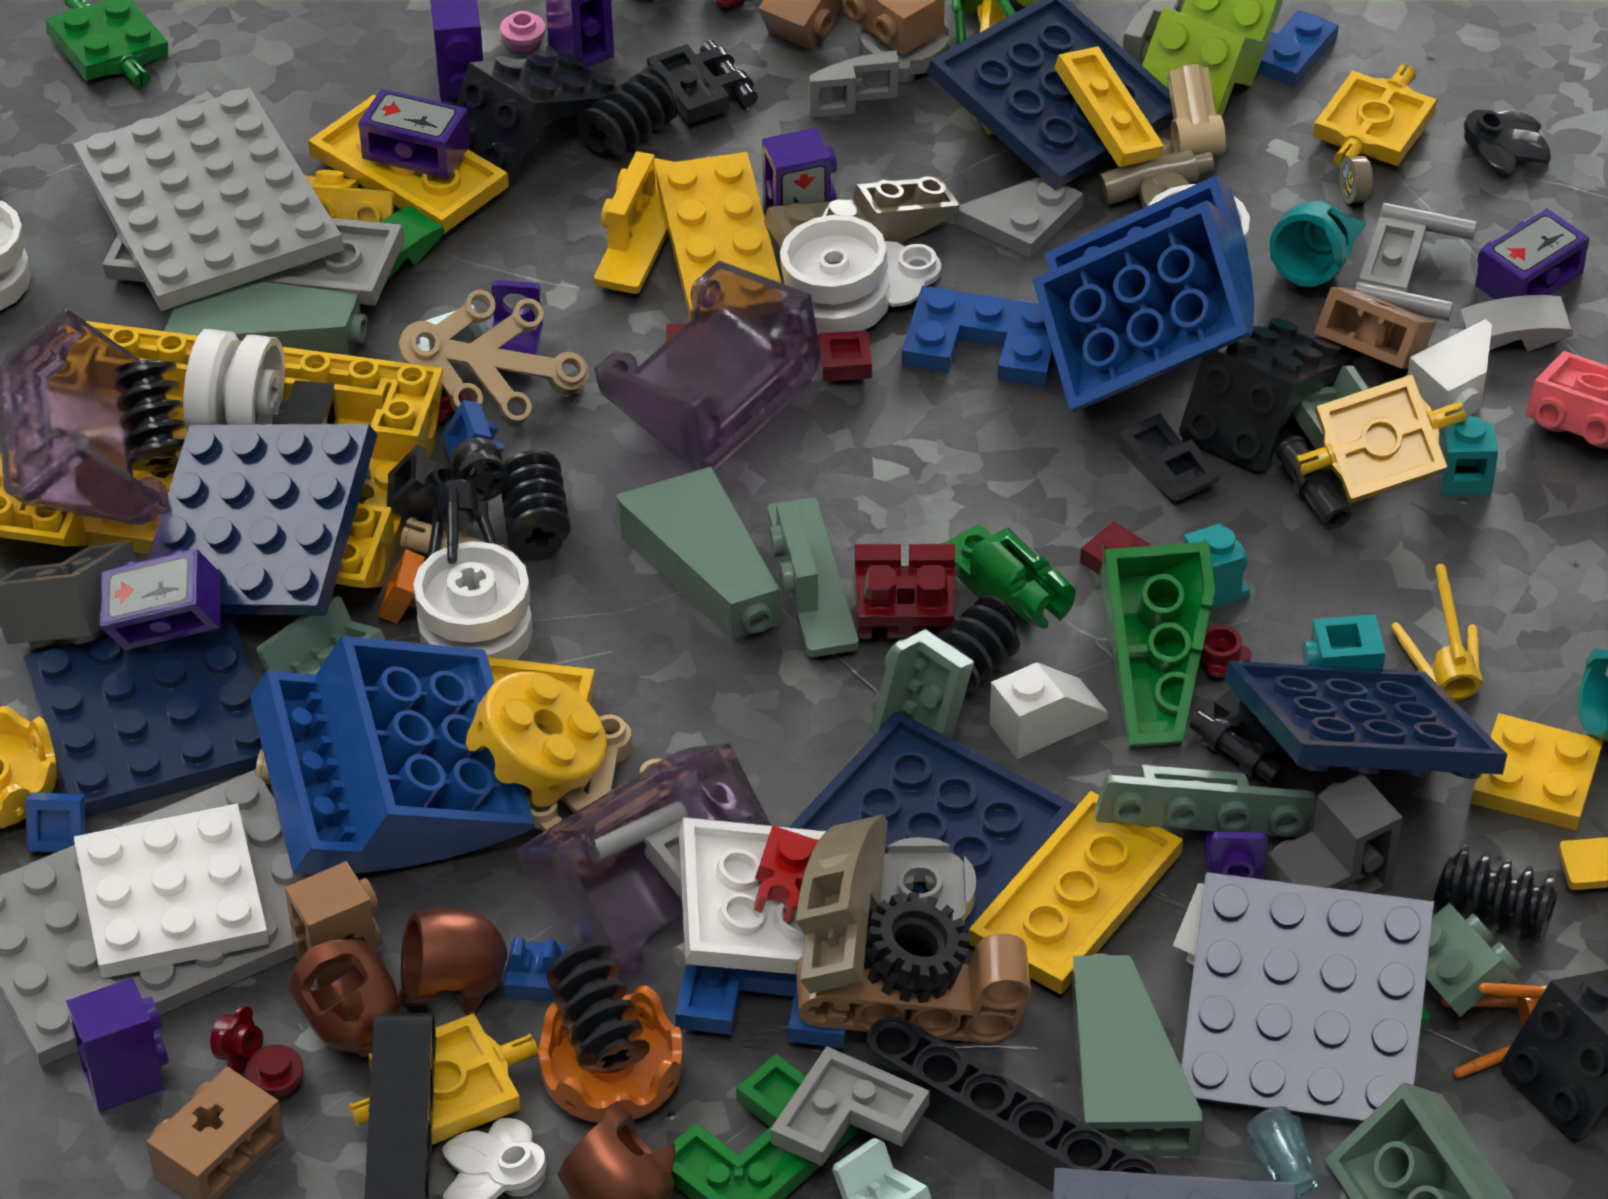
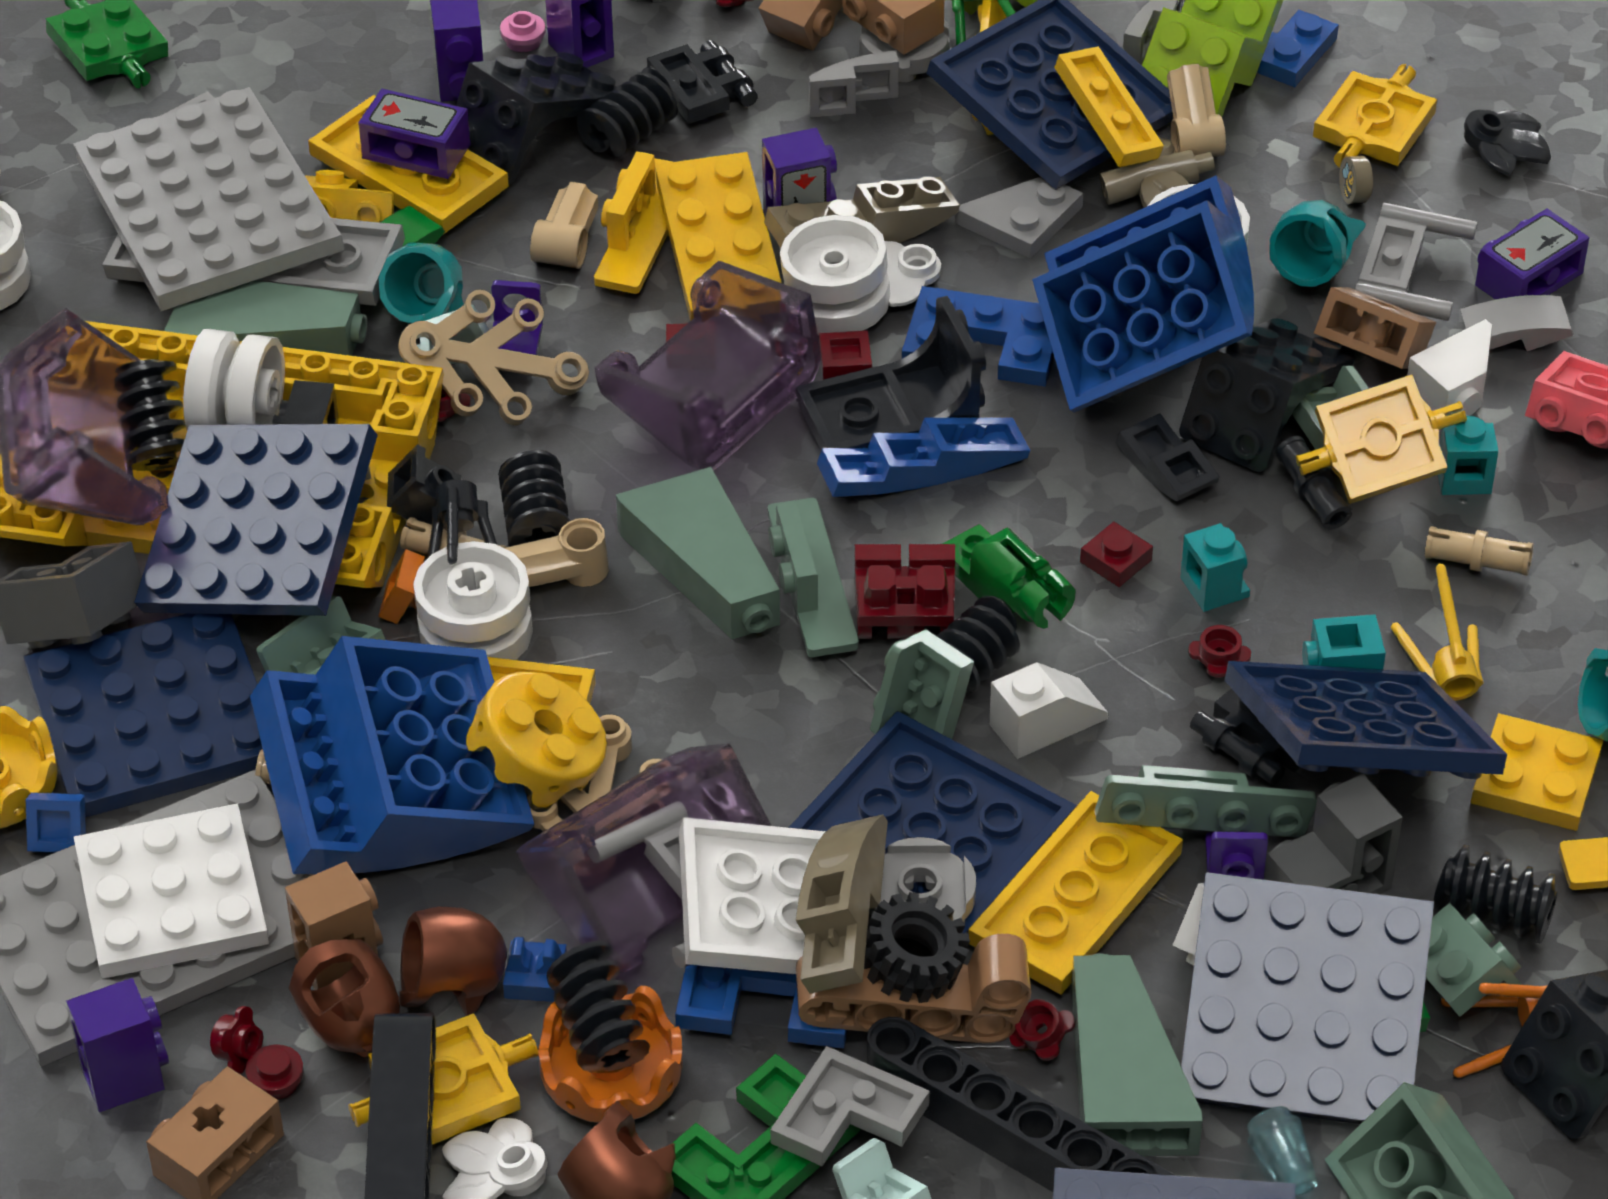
dark purple brick [100,549,221,650] -> none
blue tile [441,400,505,467] -> none
black wheel [451,437,508,501] -> none
red plate [754,825,819,922] -> none
green wedge [1100,541,1215,749] -> none
none -> teal piece [378,242,464,324]
none -> tan piece [505,518,609,587]
none -> tan piece [530,182,598,269]
none -> black bracket [796,296,987,450]
none -> blue slope [817,418,1031,497]
none -> dark red plate [1009,999,1076,1061]
none -> tan pin [1425,526,1534,576]

